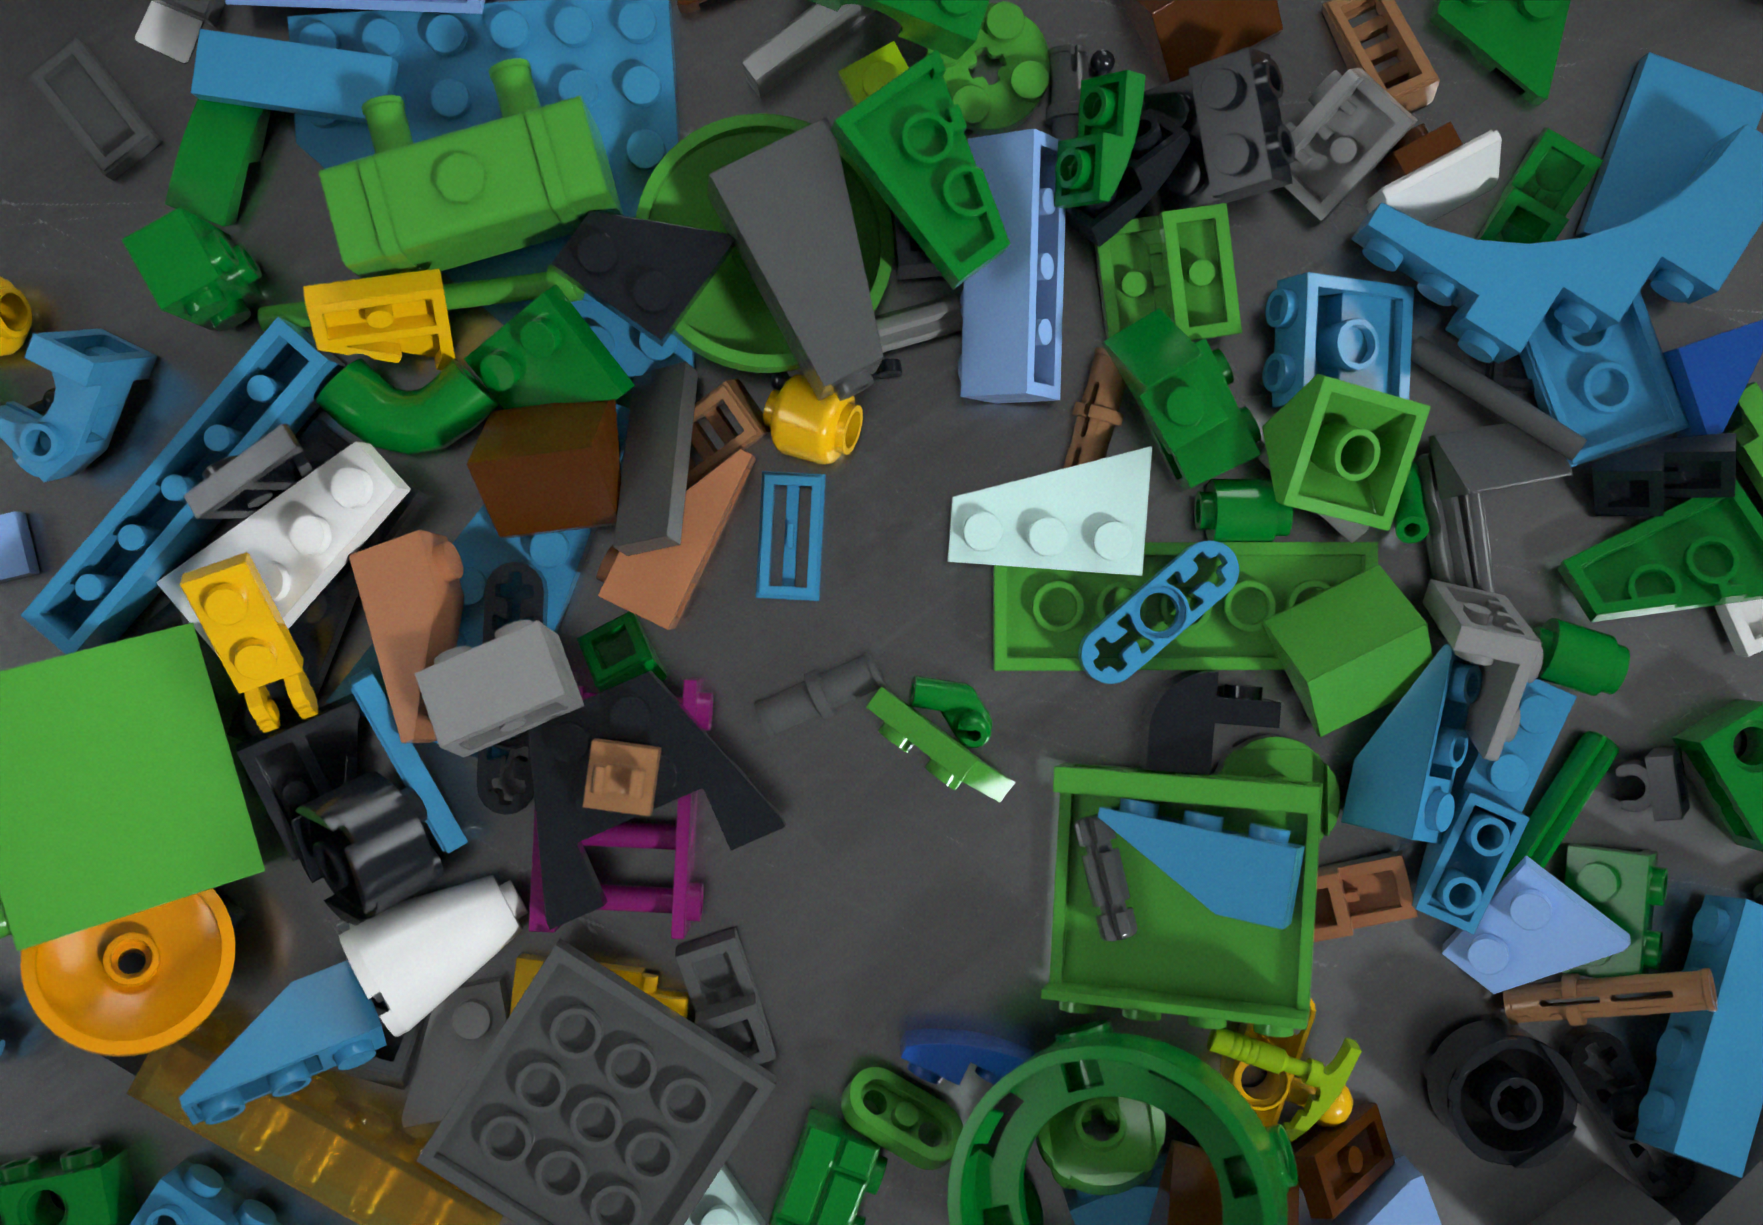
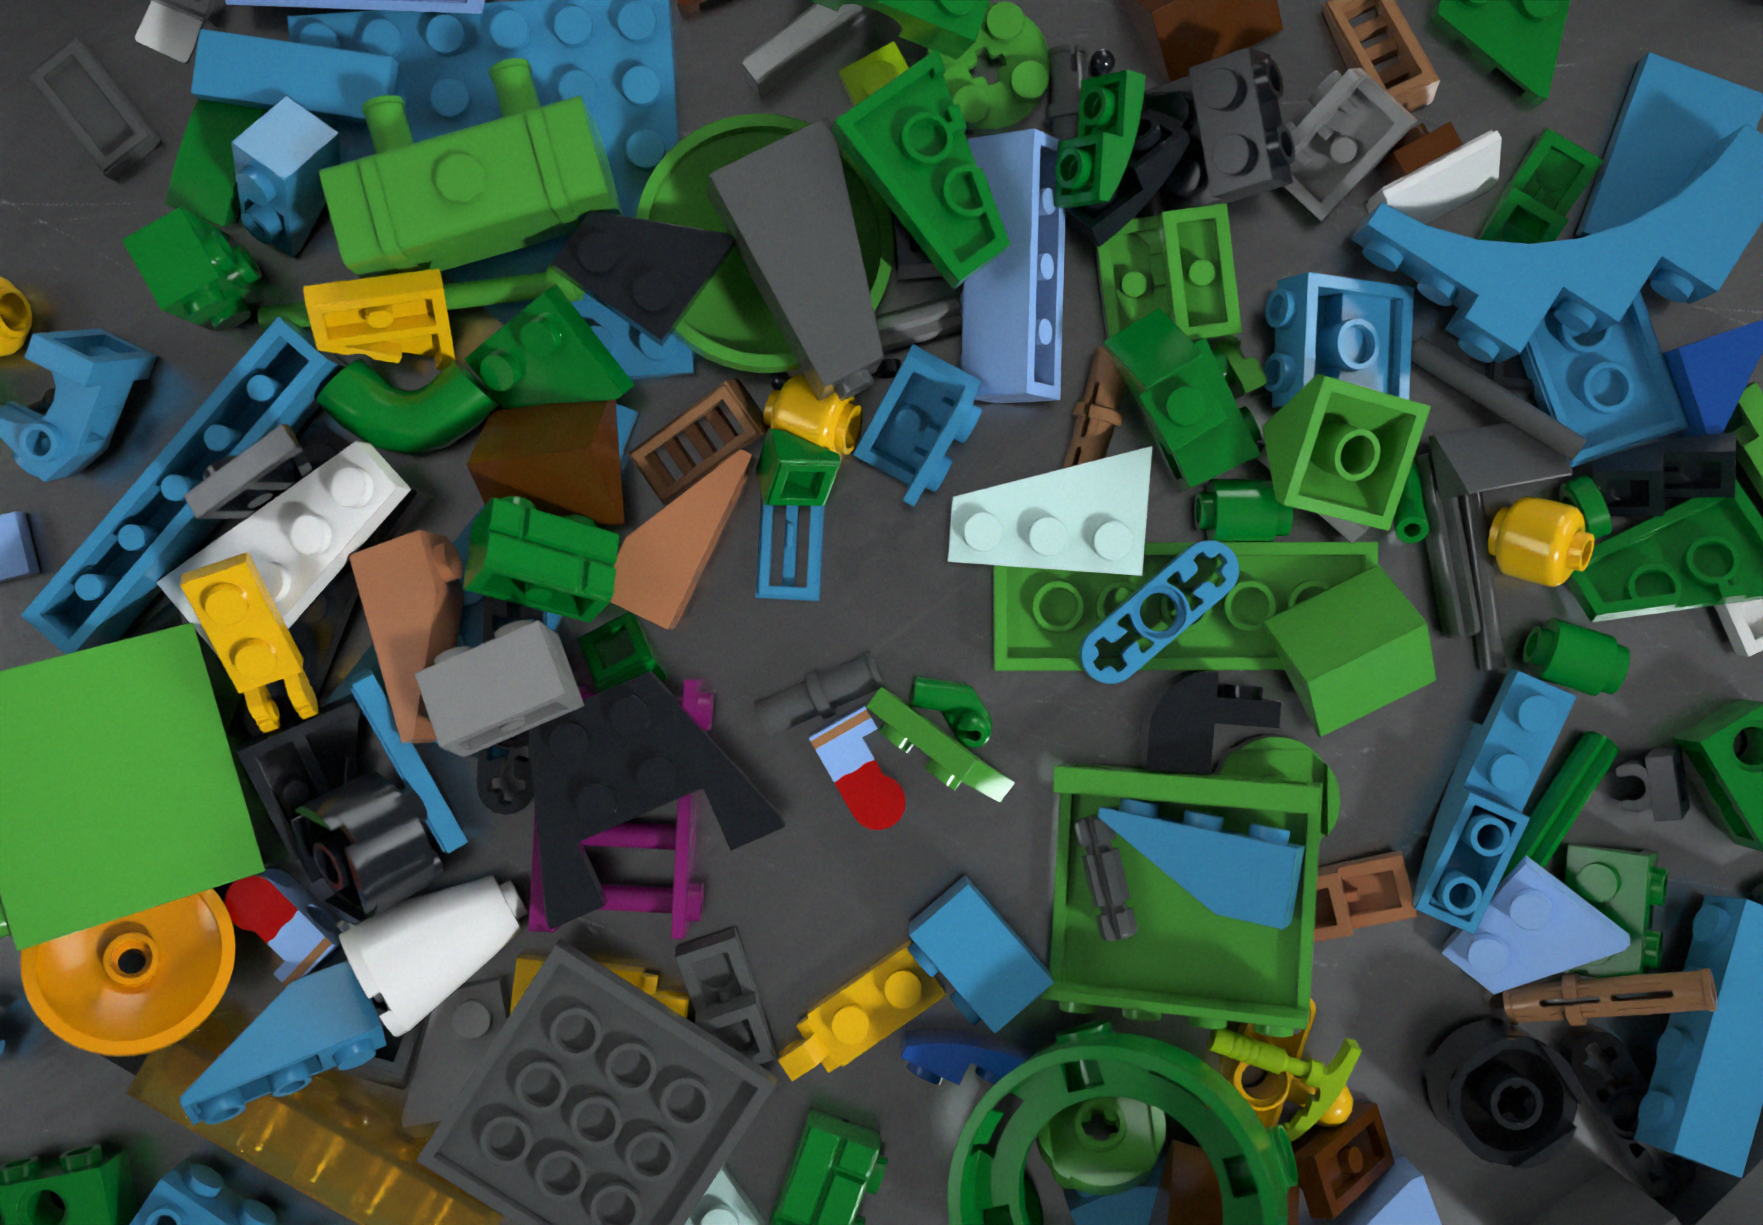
medium nougat tile [583,738,662,816] -> none
dark grey tile [613,361,698,556] -> none
bright green plate [841,1067,963,1170] -> none
dark azure slope [1341,644,1482,844] -> none
light grey bracket [1422,579,1543,761] -> none
none -> leg [224,867,343,987]
none -> dark azure slope [231,96,340,258]
none -> green brick [463,496,619,623]
none -> green slope [756,428,841,506]
none -> yellow hinge [778,939,947,1081]
none -> leg [809,703,906,830]
none -> dark azure bracket [853,344,982,507]
none -> dark azure brick [907,875,1054,1034]
none -> bright green tile [1208,335,1268,400]
none -> yellow head [1488,496,1594,587]
none -> green tile [1559,475,1612,540]

